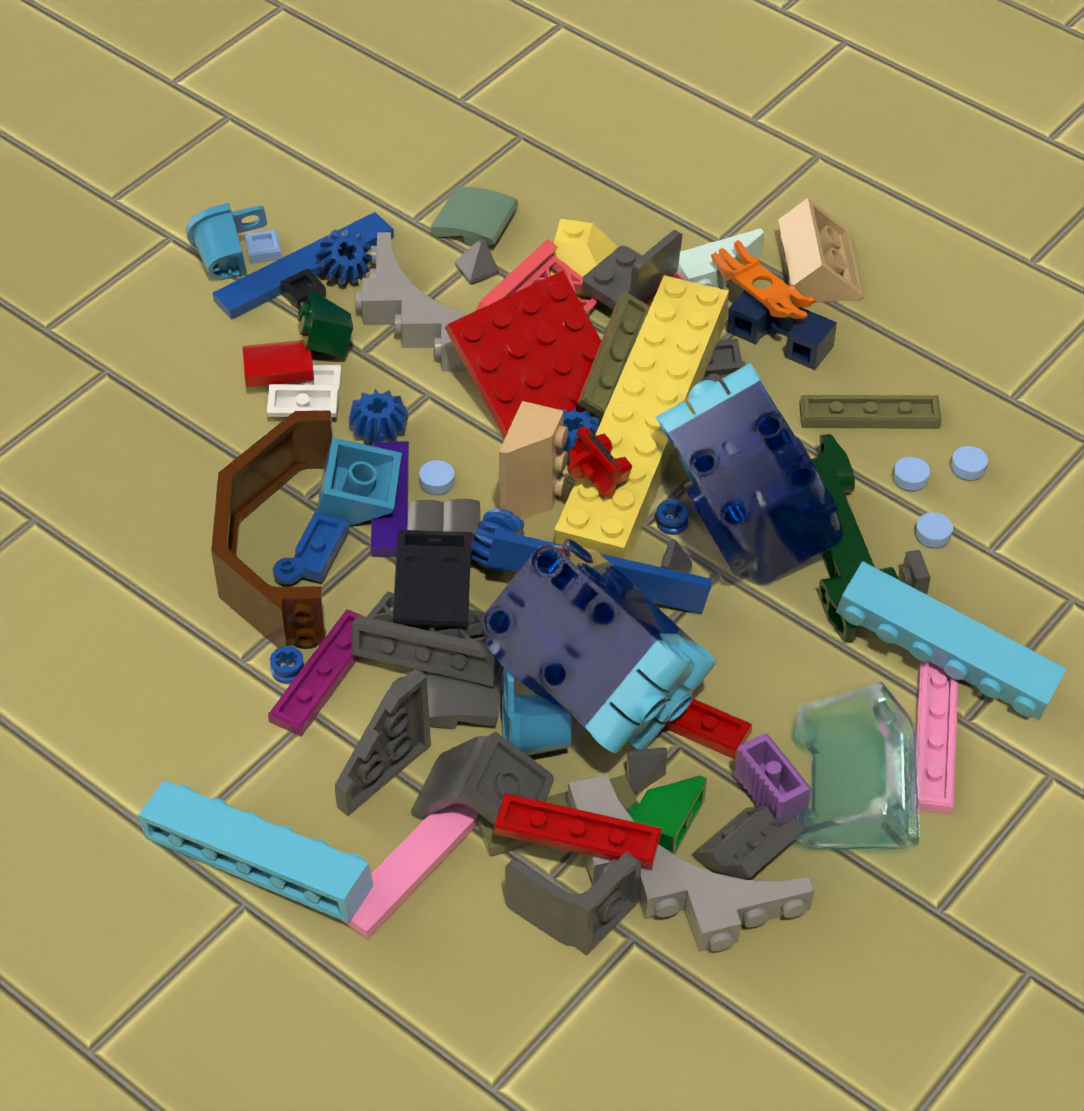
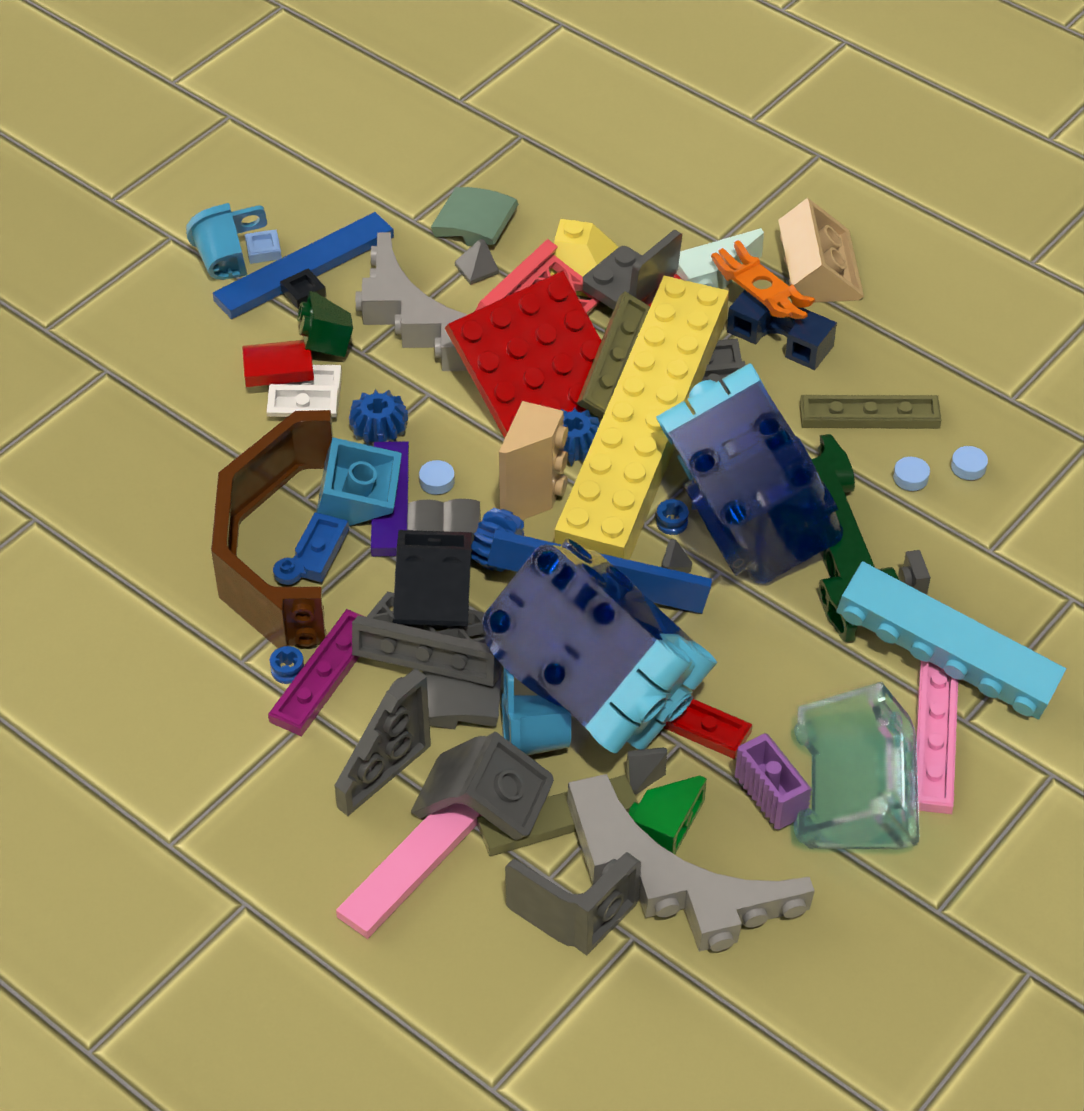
medium azure brick [138,780,373,923] -> none
blue gear [315,228,372,286] -> none
red tile [494,793,662,870] -> none
red hips [567,426,632,497] -> none
dark grey slope [692,806,805,878] -> none
light blue tile [915,512,953,548] -> none

